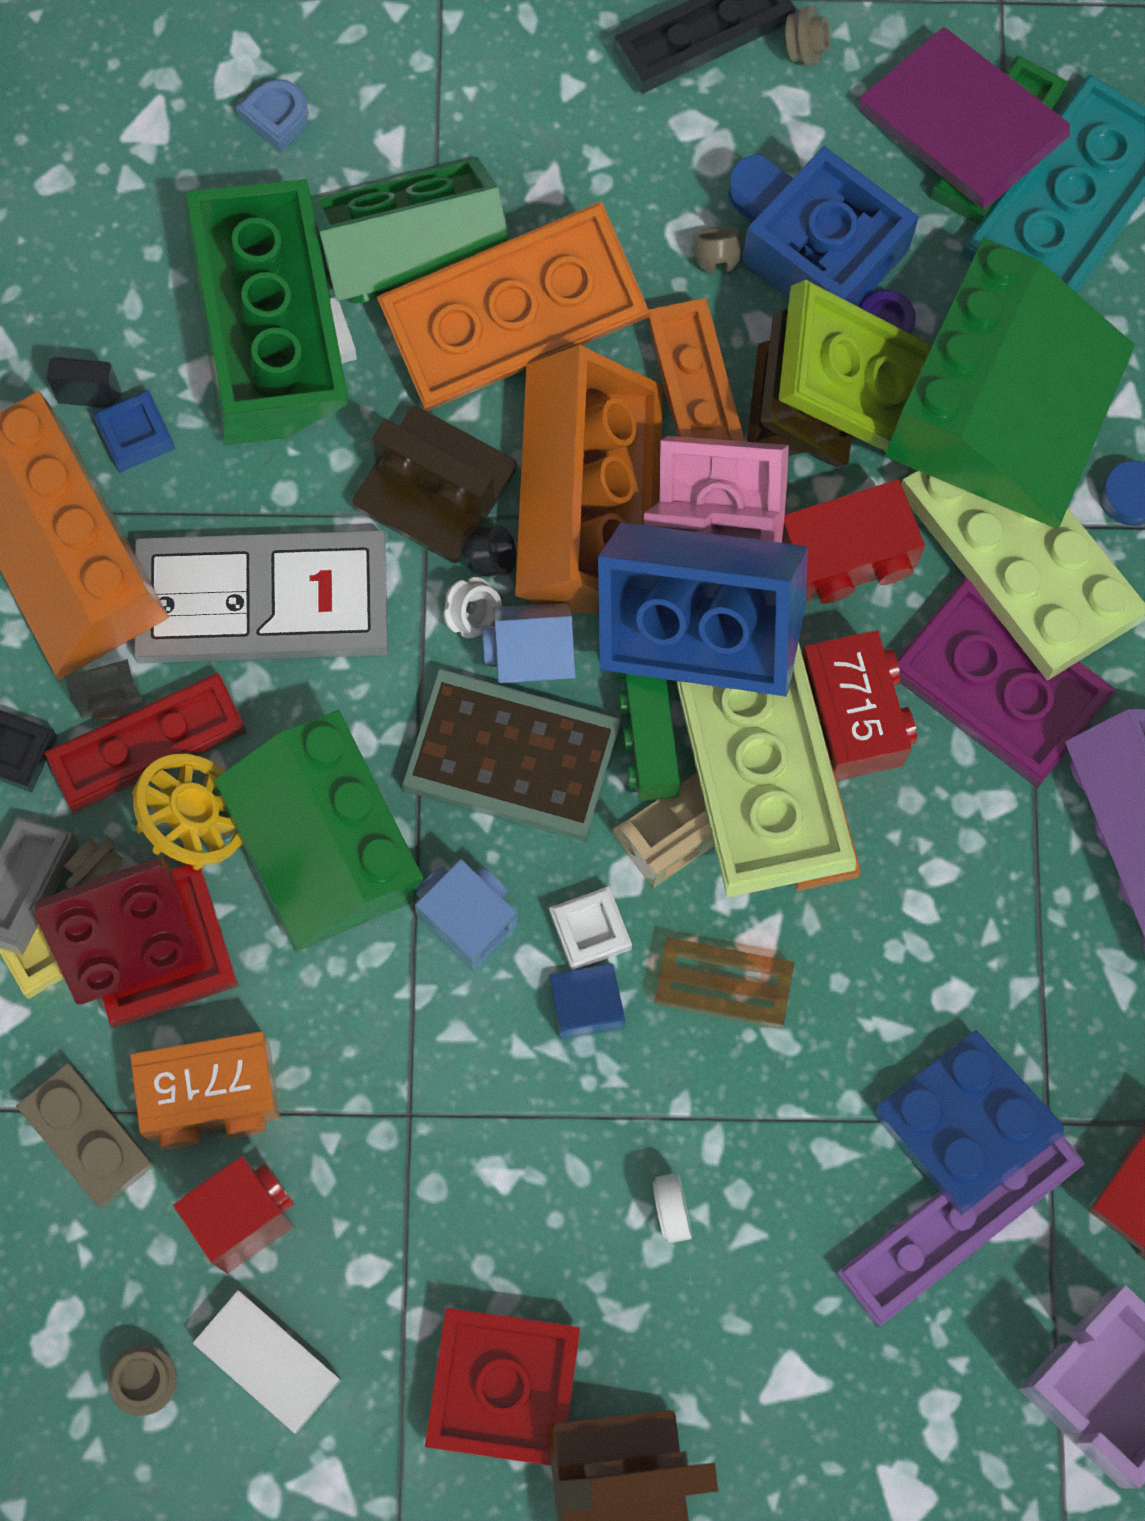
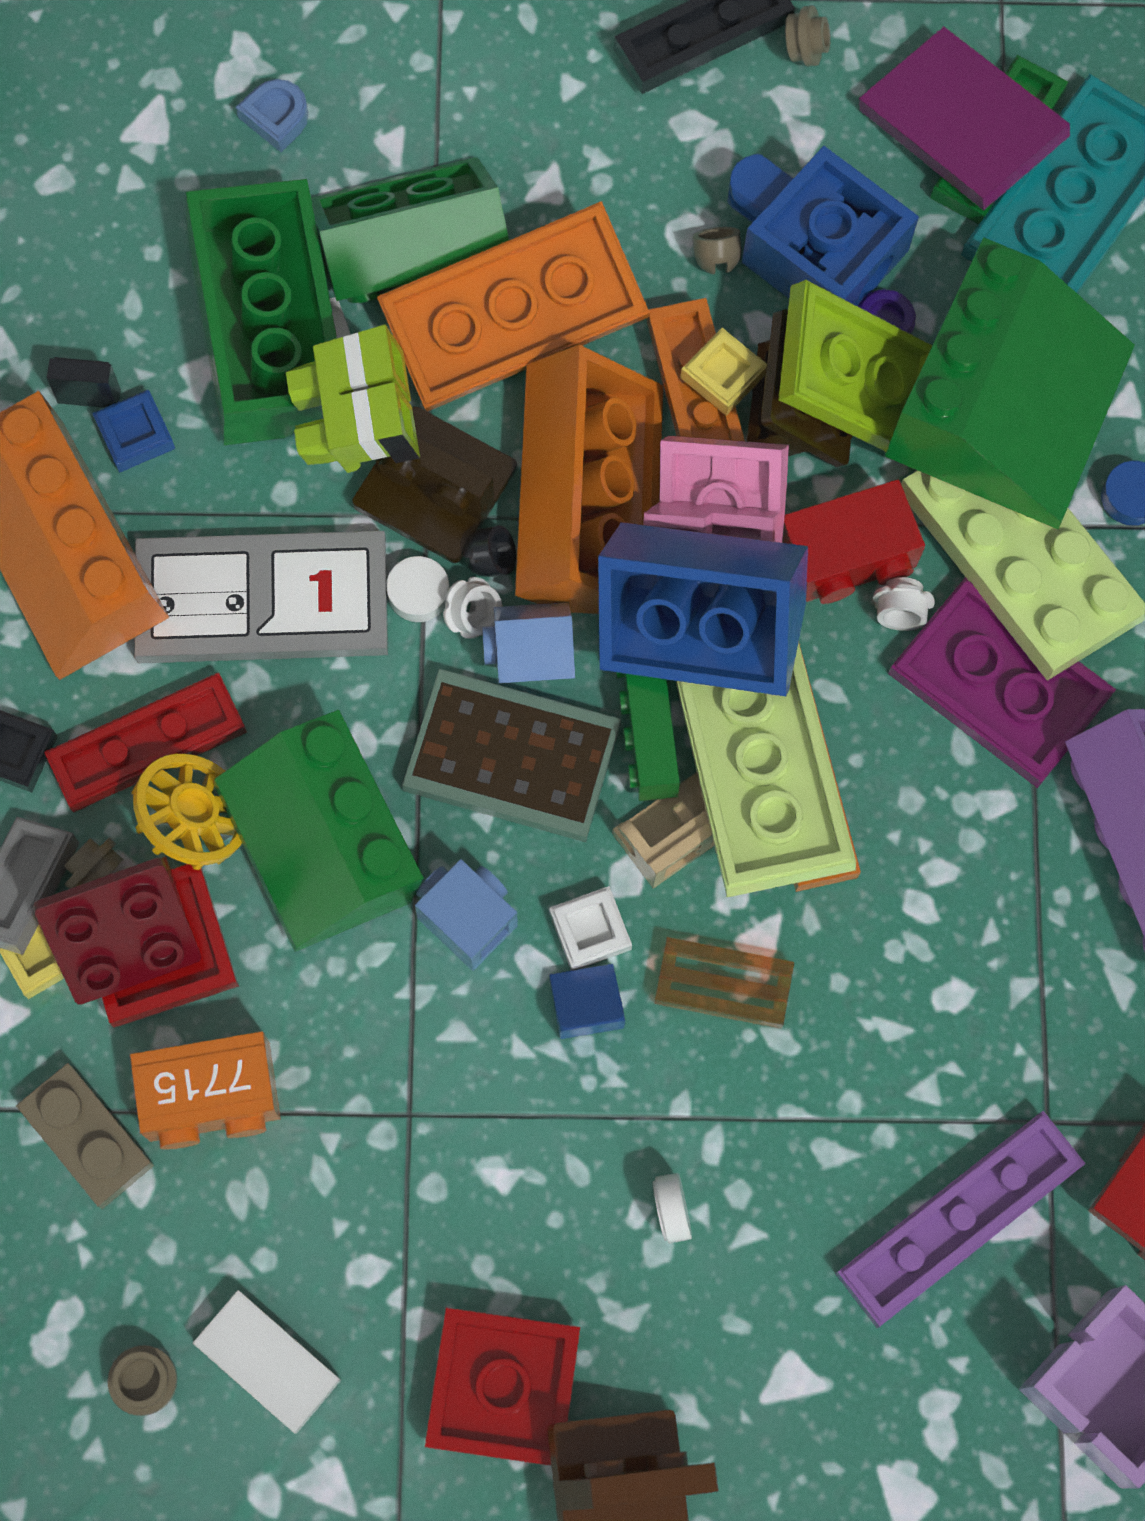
clear smoke plate [65,659,143,720] -> none
red brick [172,1156,295,1274] -> none
red brick [802,630,917,781] -> none
blue plate [875,1030,1064,1215] -> none
none -> lime hips [286,324,420,473]
none -> white tile [386,556,449,622]
none -> light yellow tile [680,328,767,416]
none -> white plate [873,577,935,631]

